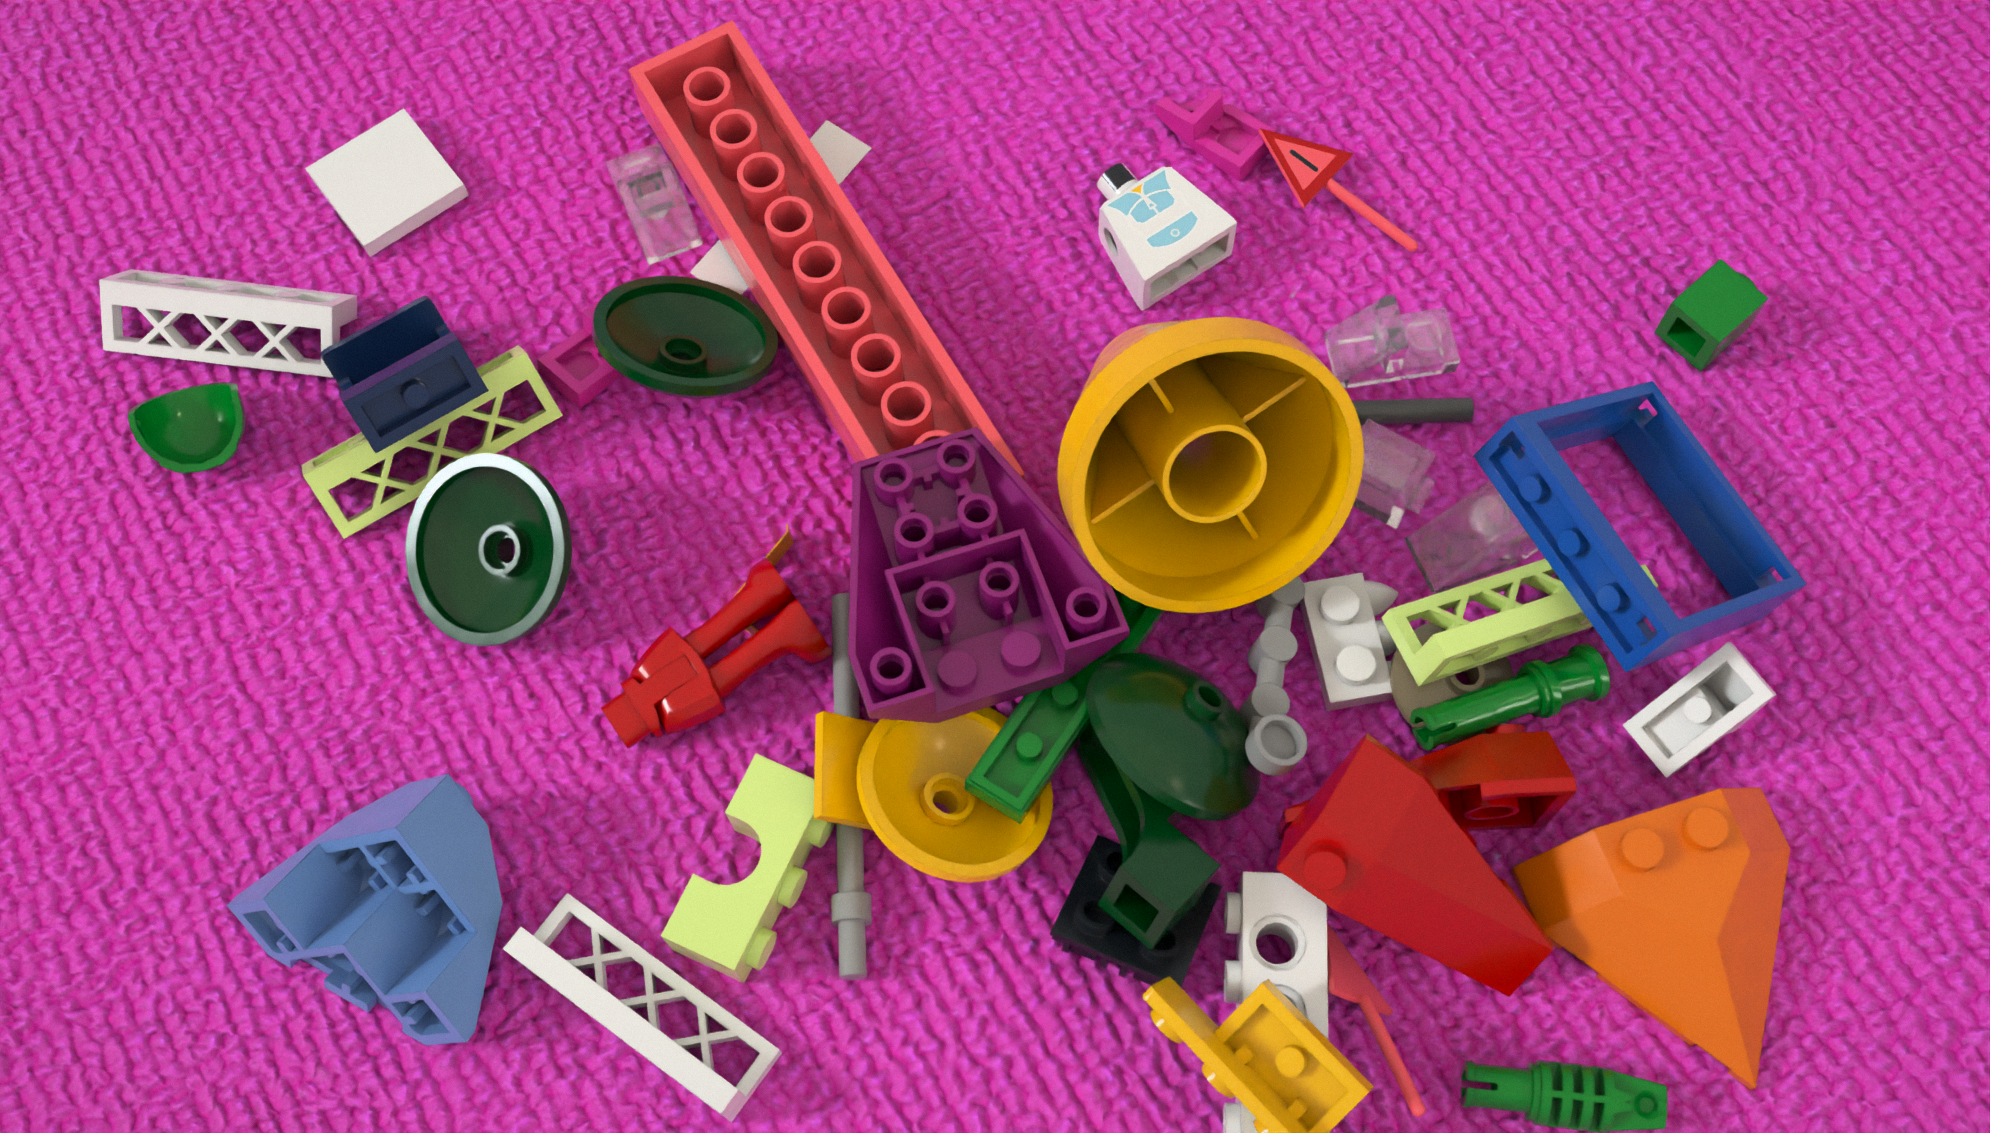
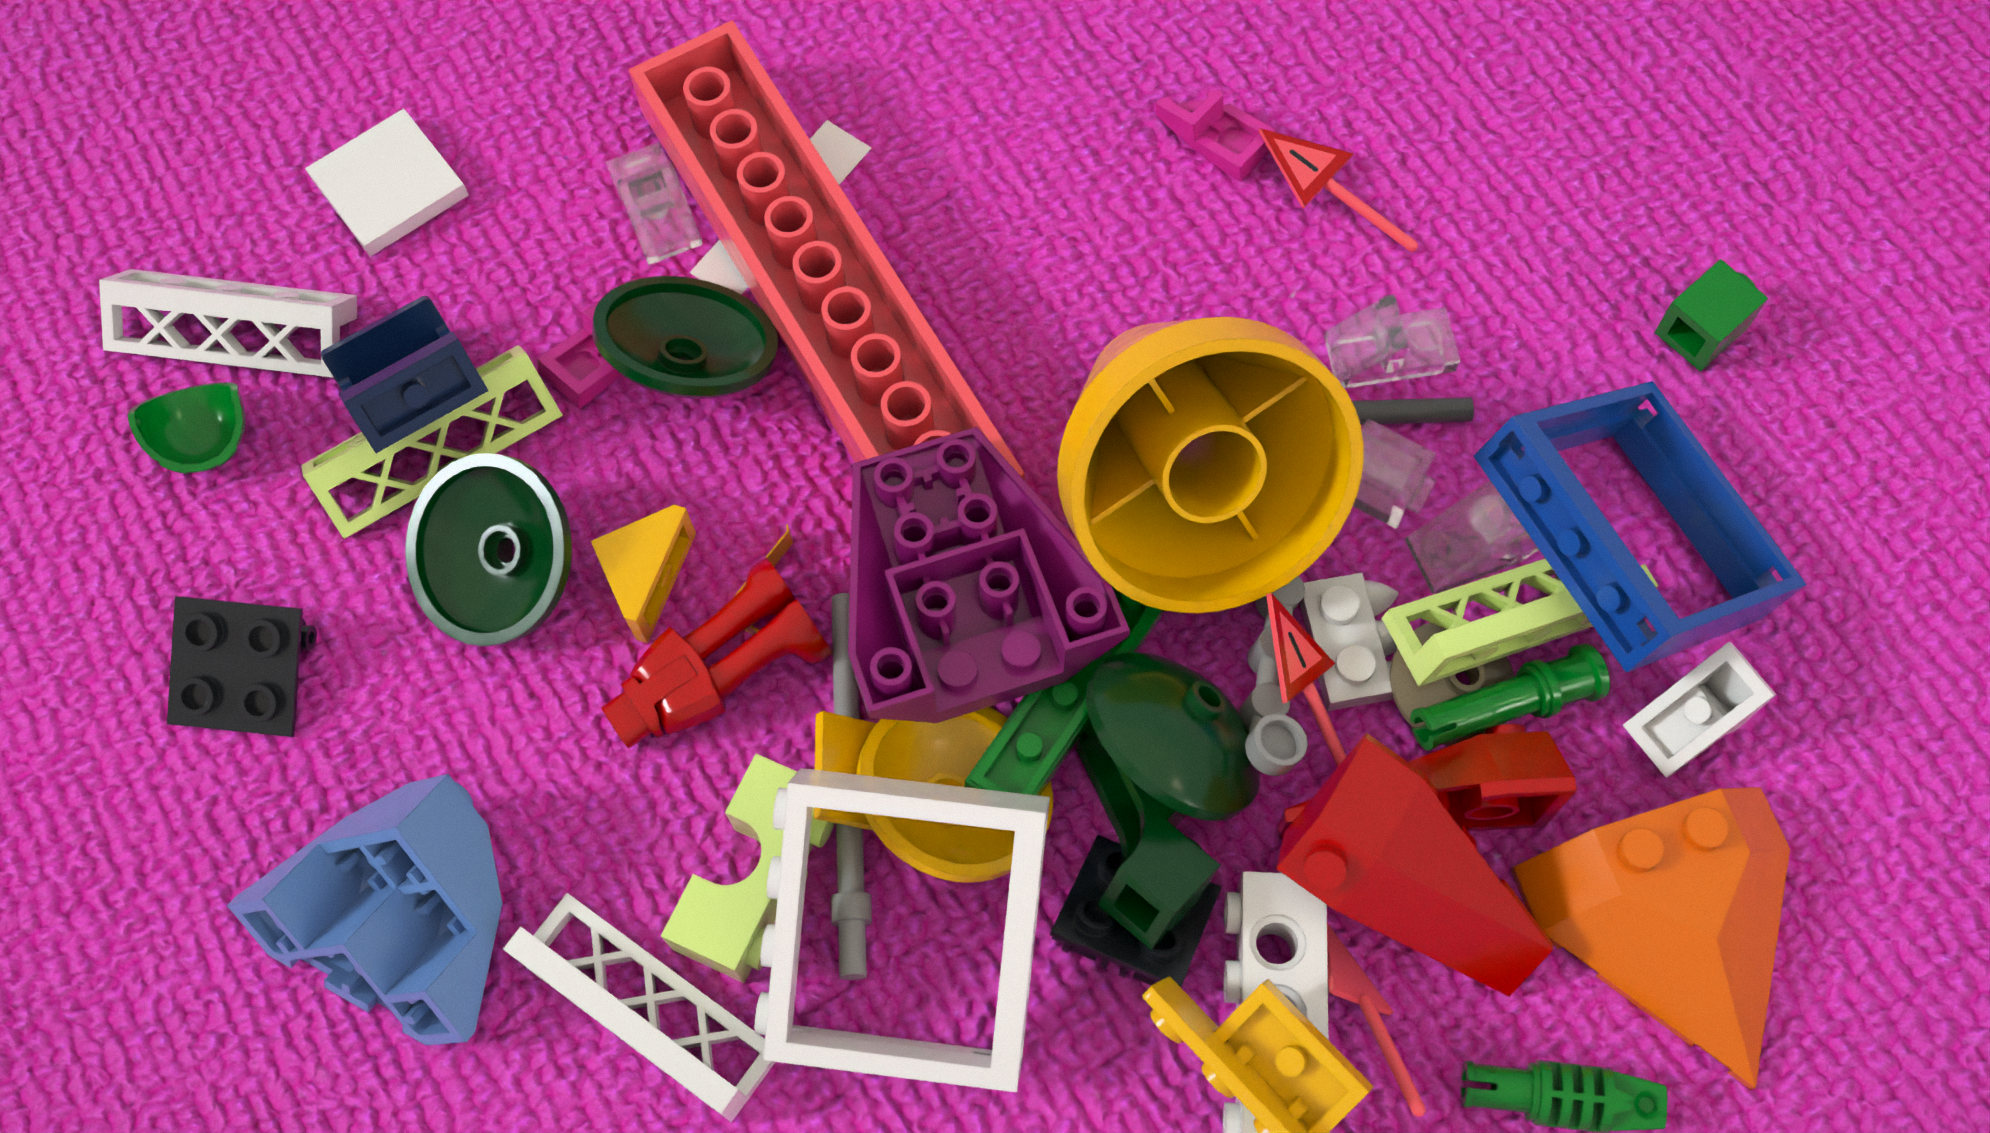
white torso [1097,163,1237,311] -> none
none -> black hinge [167,596,317,737]
none -> yellow slope [591,504,696,644]
none -> white window [755,768,1050,1092]
none -> coral piece [1266,593,1347,768]

